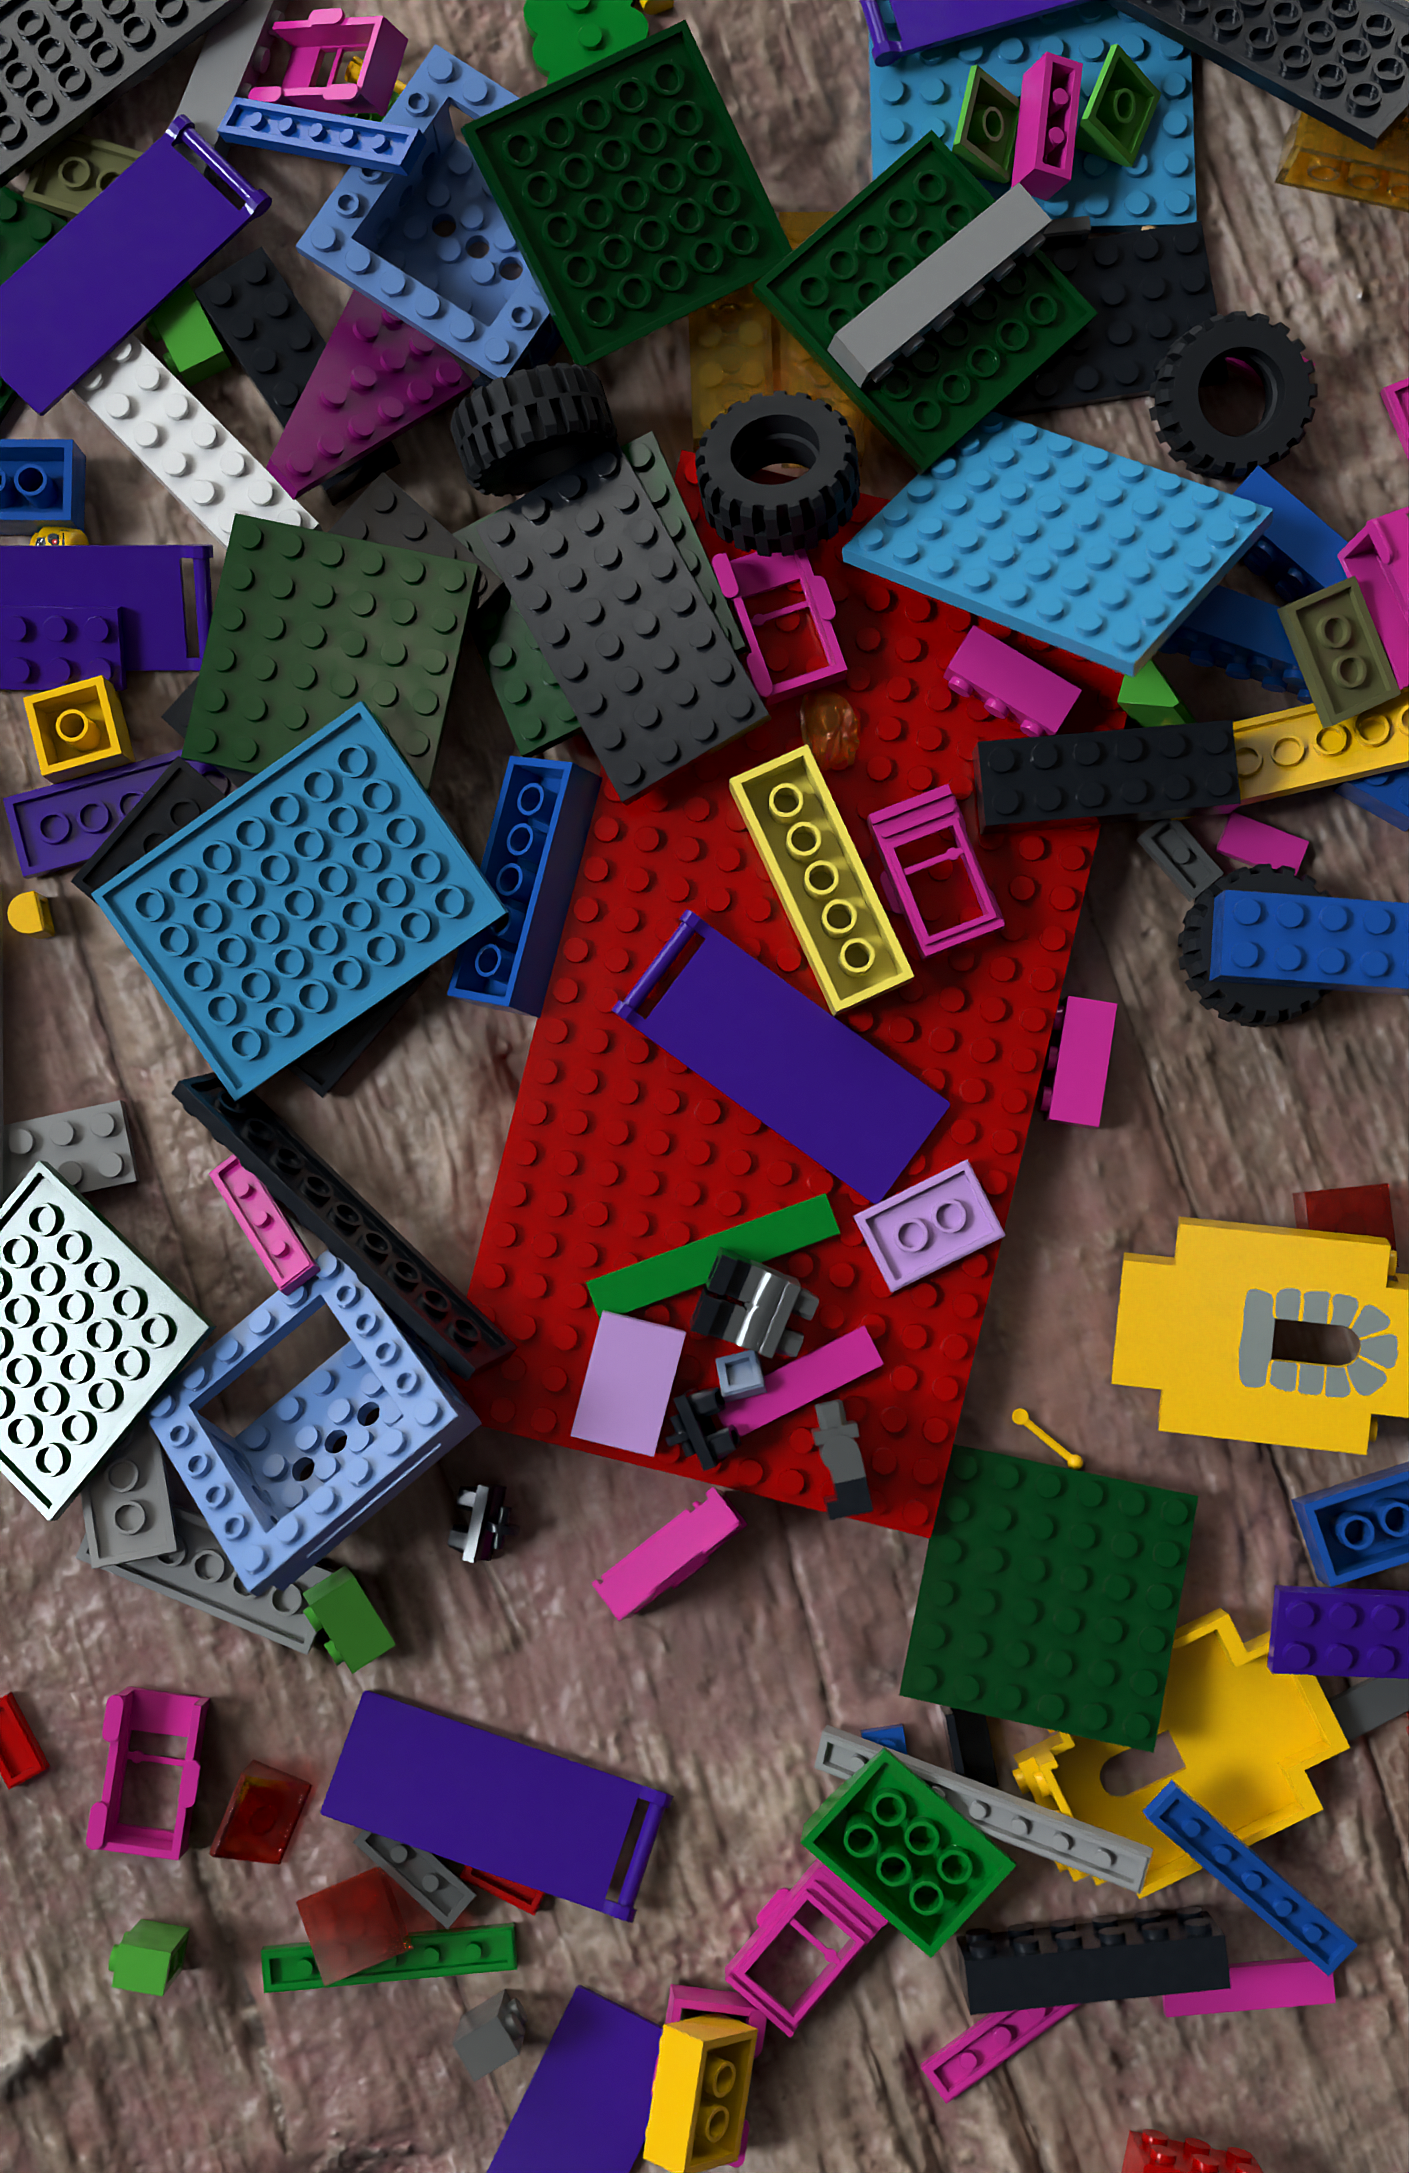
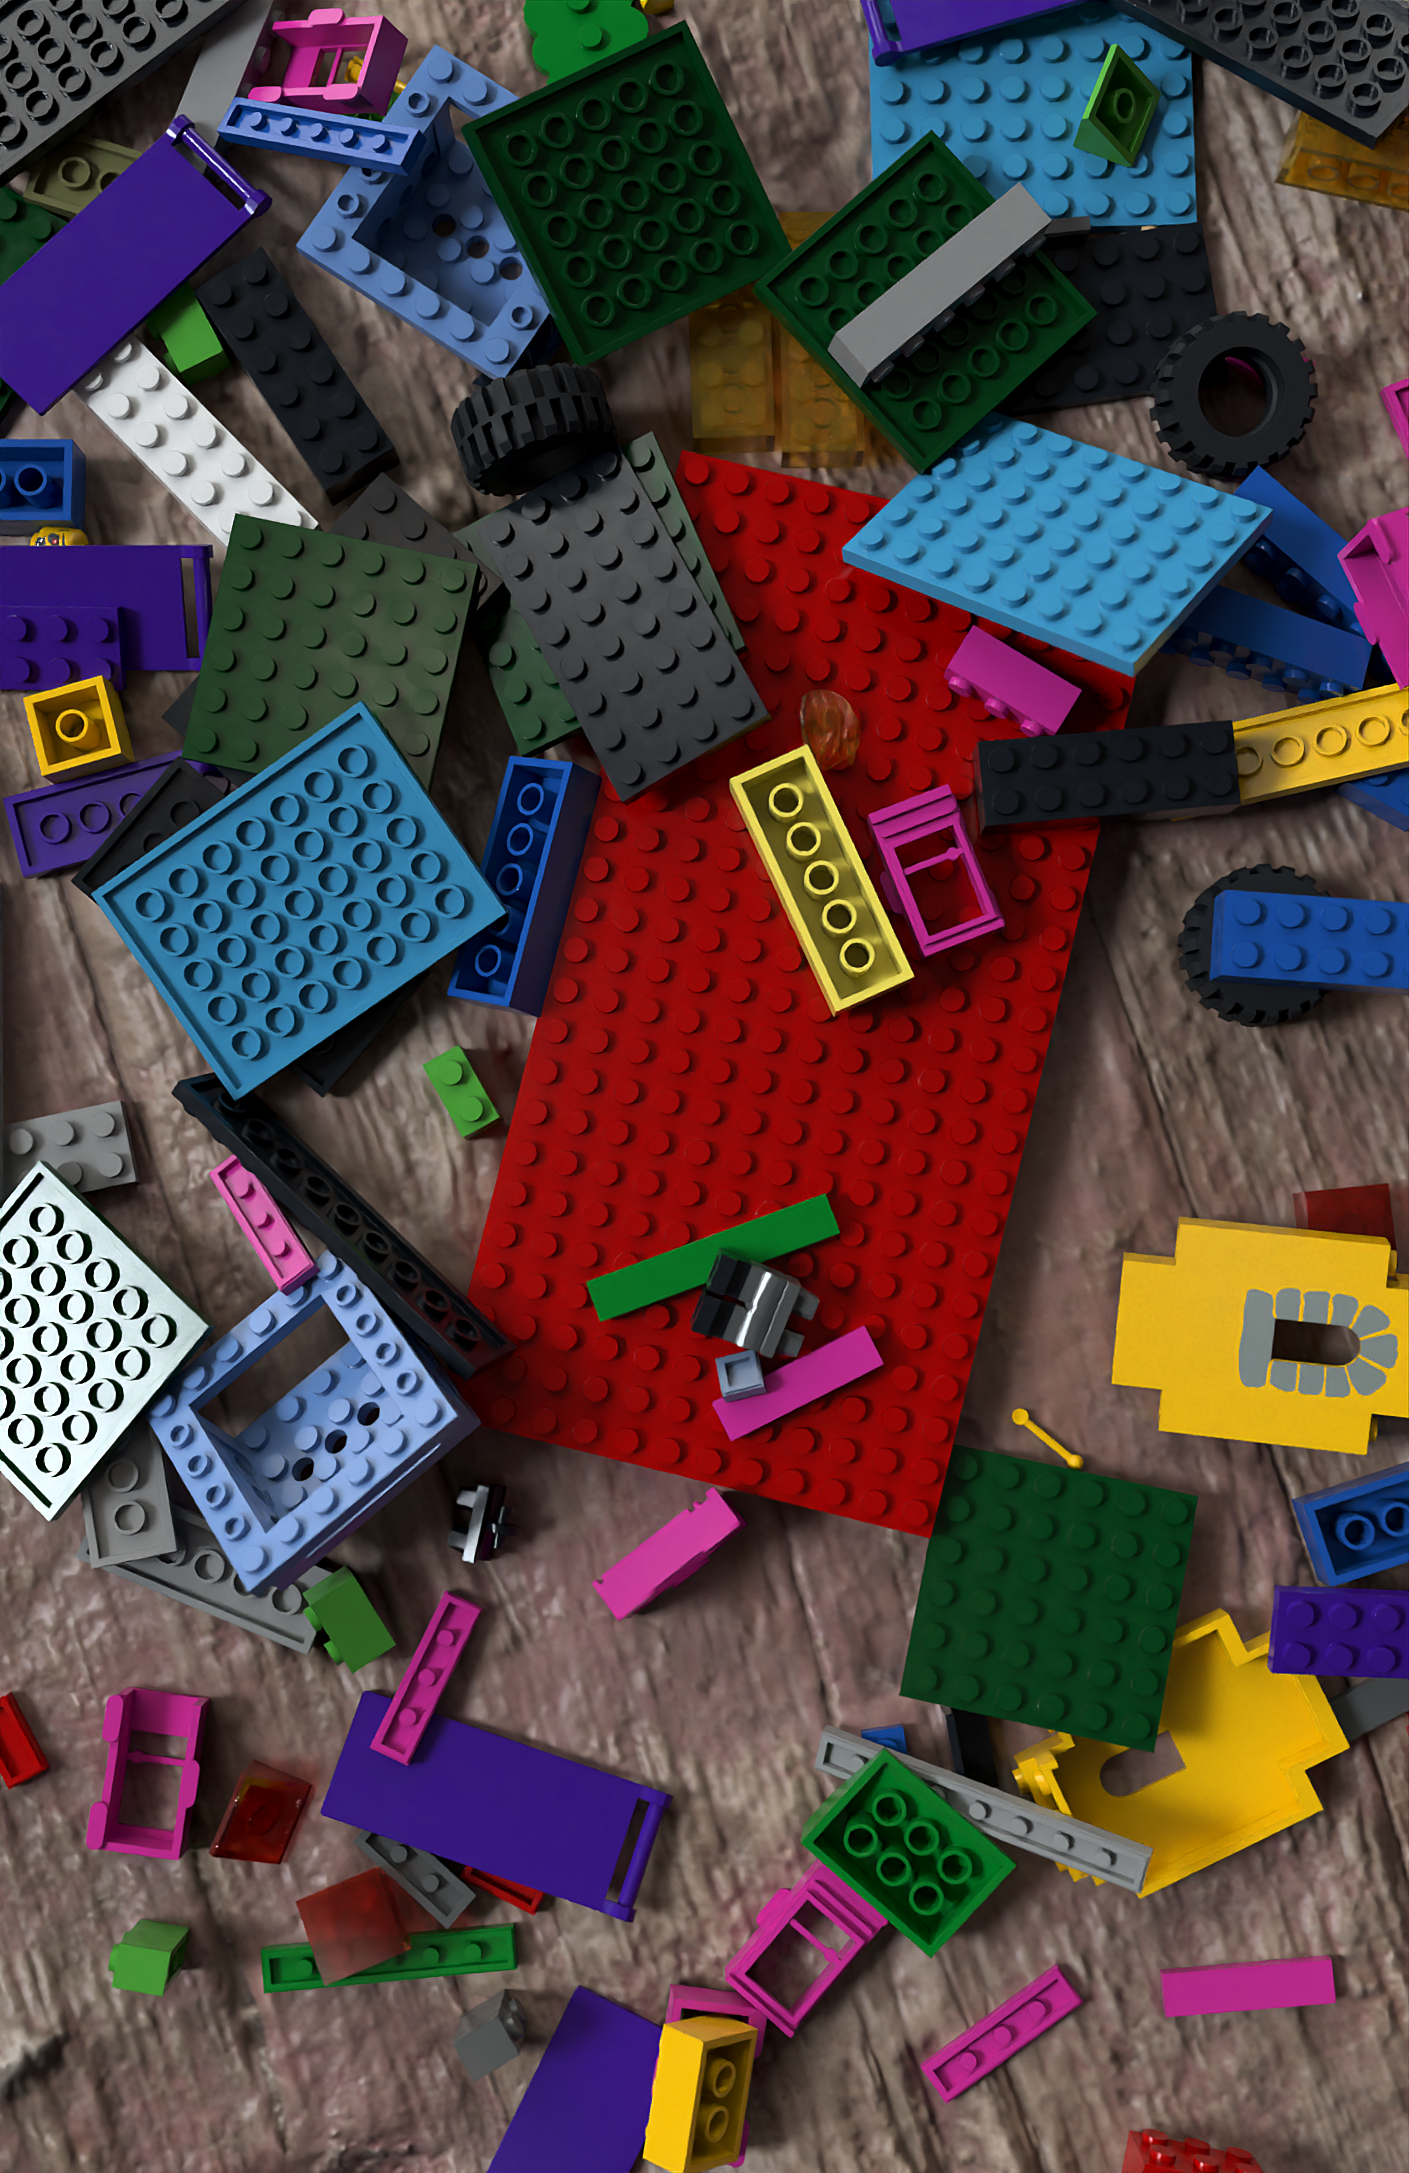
yellow brick [7,891,55,939] -> none
magenta wing [266,289,473,500] -> none
lavender tile [571,1310,686,1457] -> none
dark purple flag [611,909,950,1204] -> none
black hips [665,1386,742,1471] -> none
black tyre [695,391,860,557] -> none
dark pink piece [712,548,847,706] -> none
dark grey hips [811,1399,873,1520] -> none
lavender tile [853,1159,1006,1292] -> none
bright green slope [952,65,1020,183] -> none
black brick [956,1906,1231,2015] -> none
dark pink brick [1011,52,1083,200] -> none
dark pink brick [1039,996,1118,1129] -> none
bright green slope [1117,657,1198,728] -> none
dark grey plate [1137,818,1224,902] -> none
blue plate [1143,1780,1358,1976] -> none
dark pink tile [1215,811,1309,876] -> none
olive plate [1277,576,1401,728] -> none
none -> dark pink tile [370,1590,484,1766]
none -> bright green brick [422,1045,504,1140]

